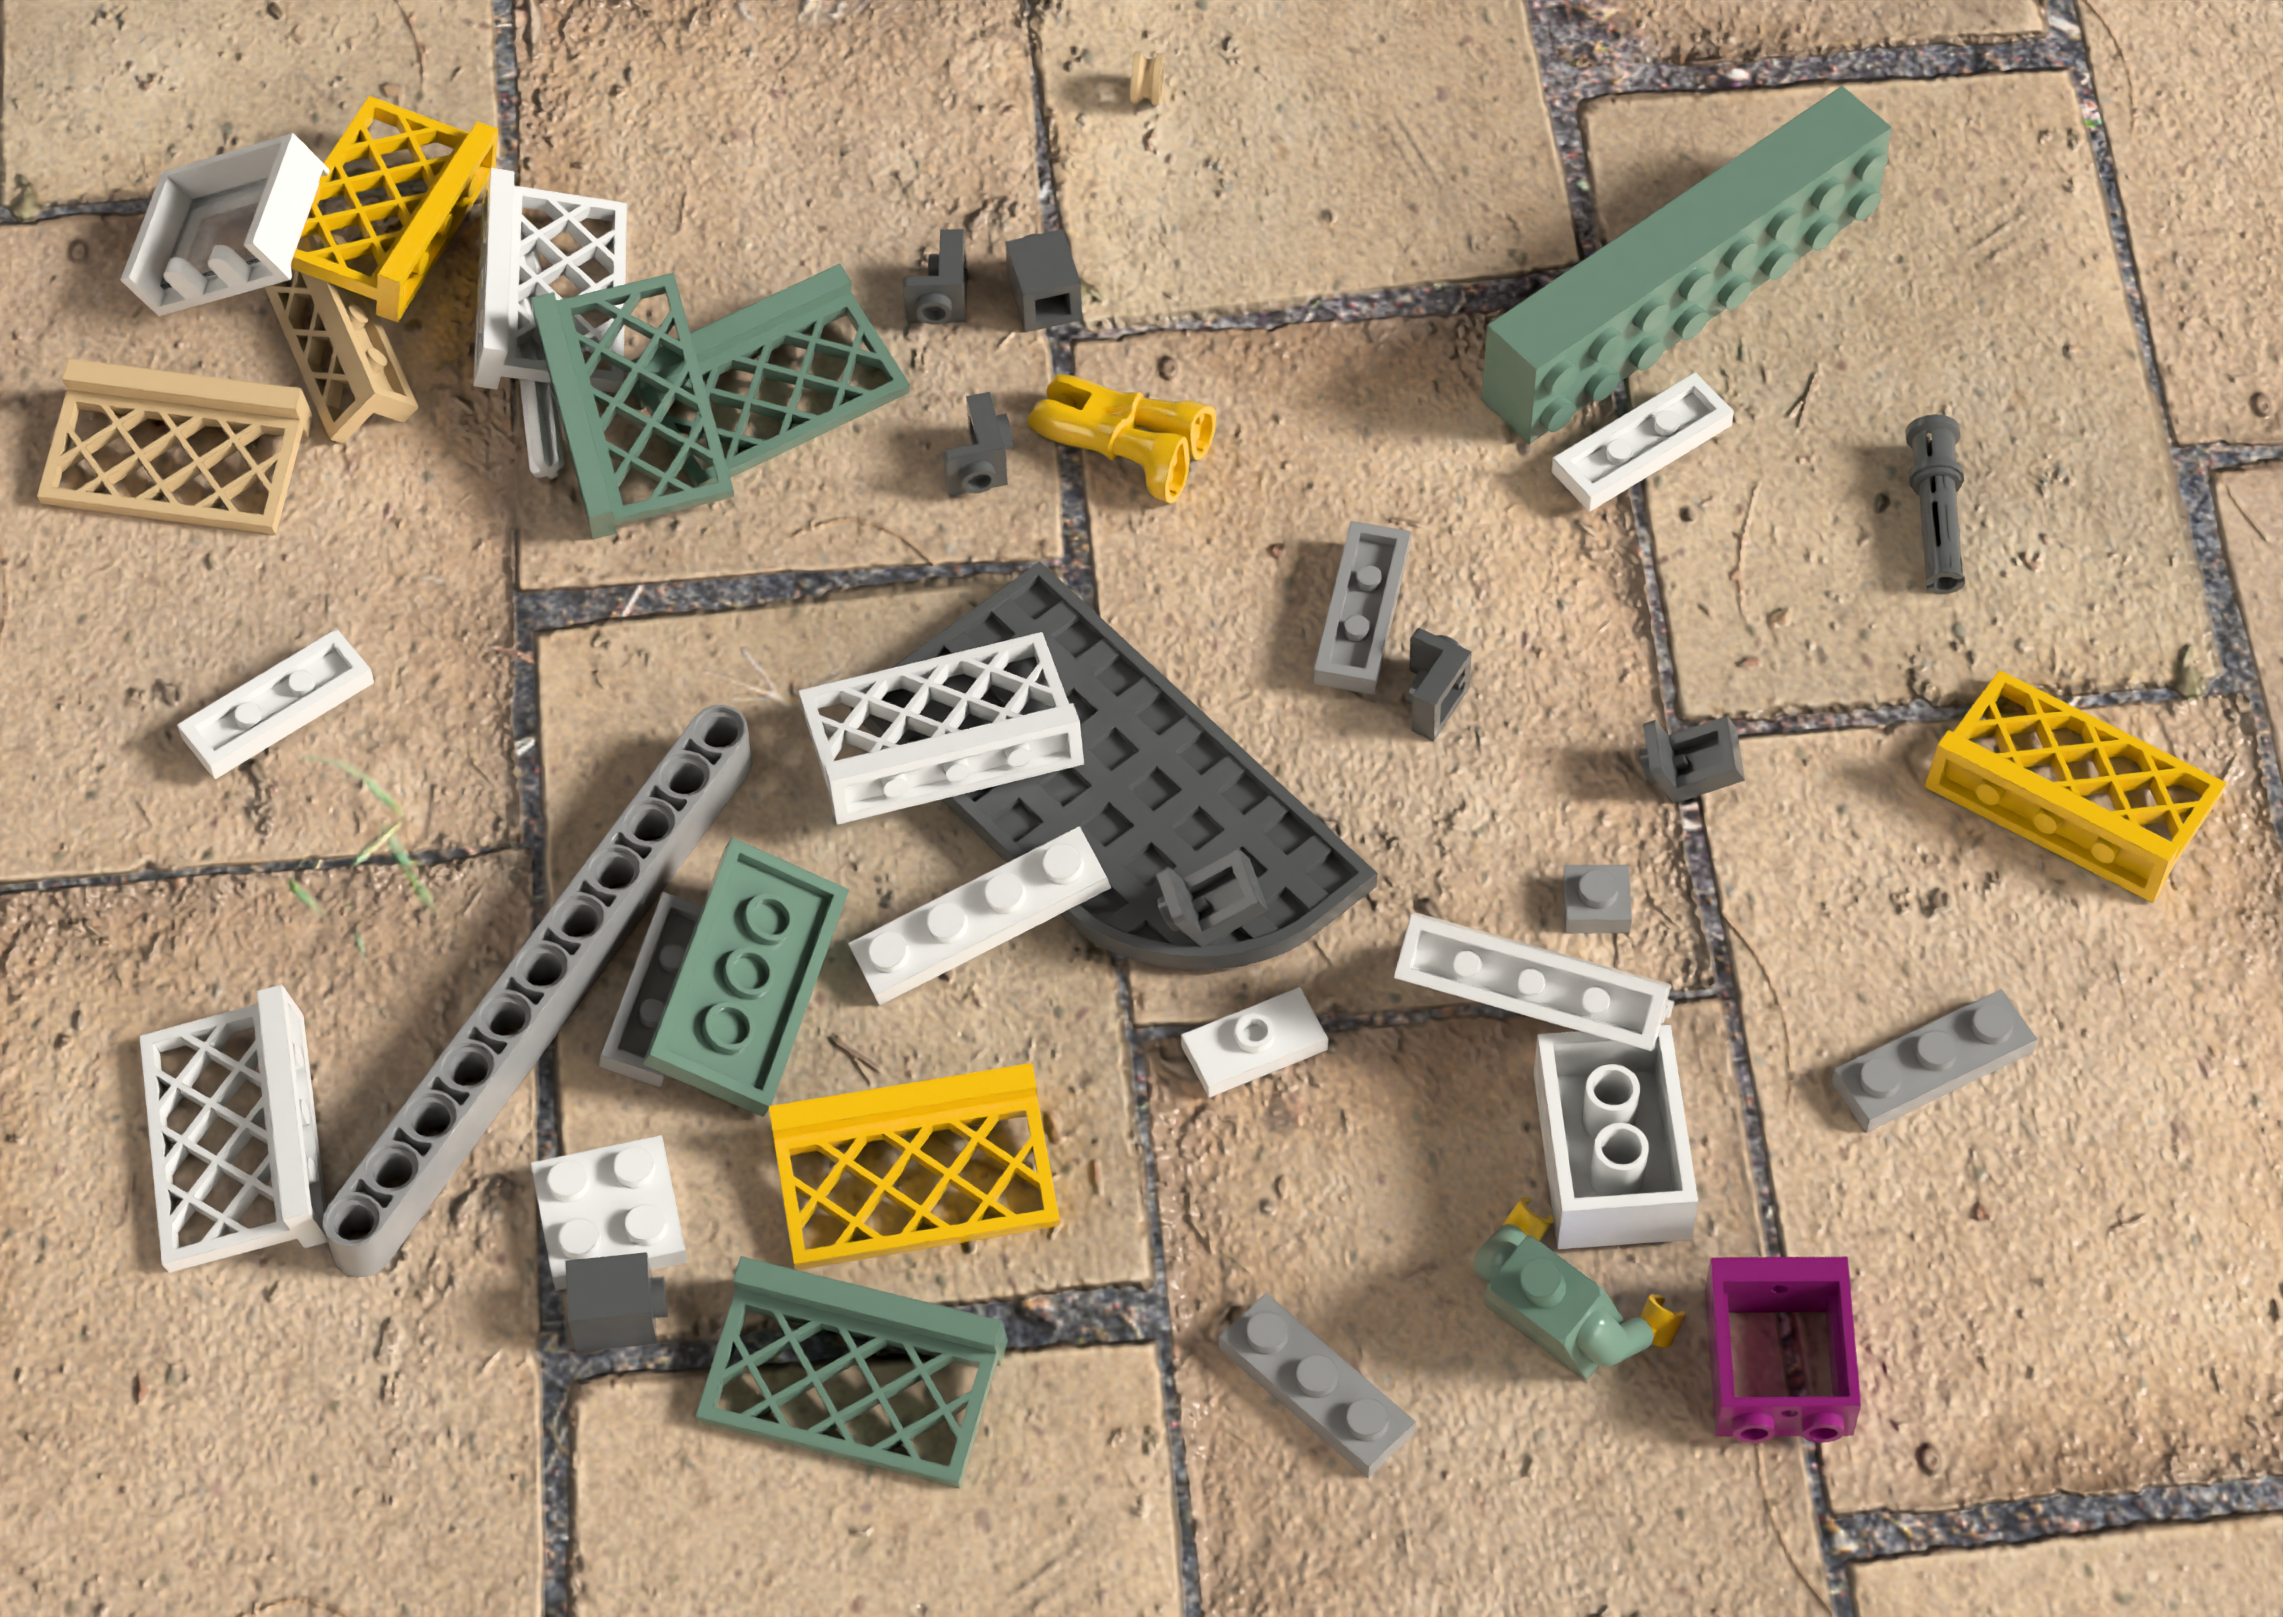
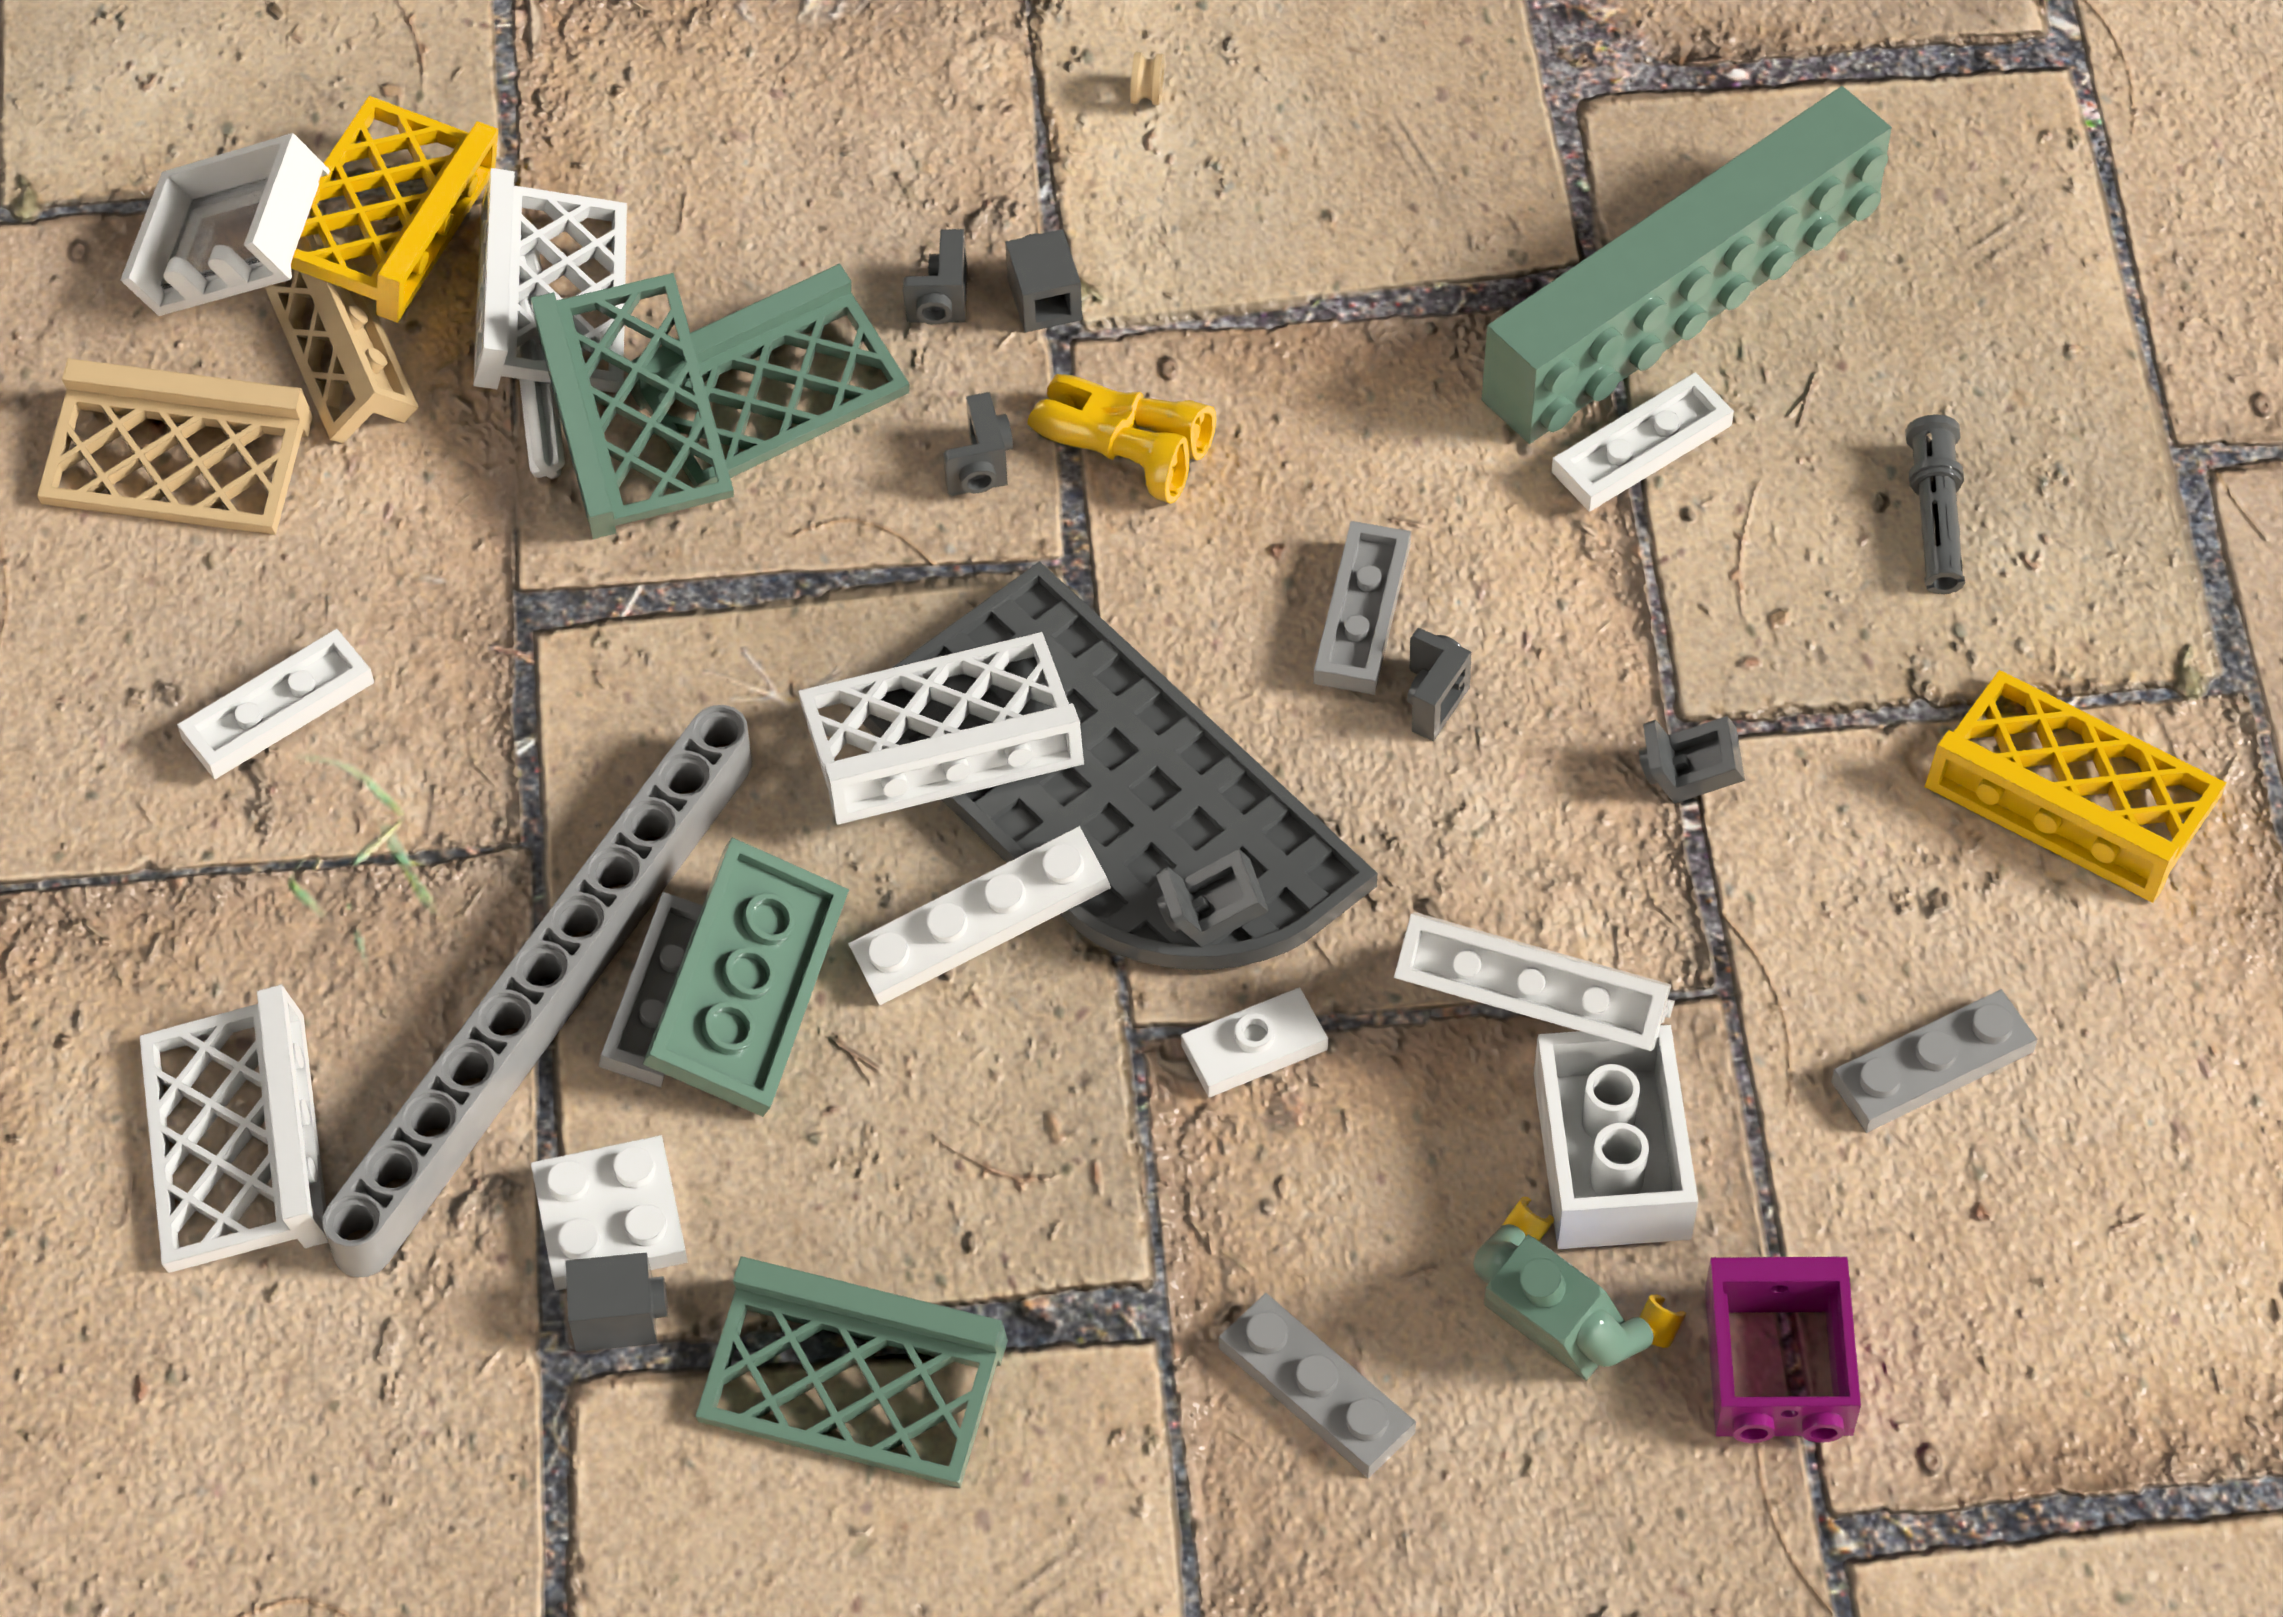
yellow fence [769,1063,1060,1270] -> none
light grey plate [1563,865,1632,933] -> none

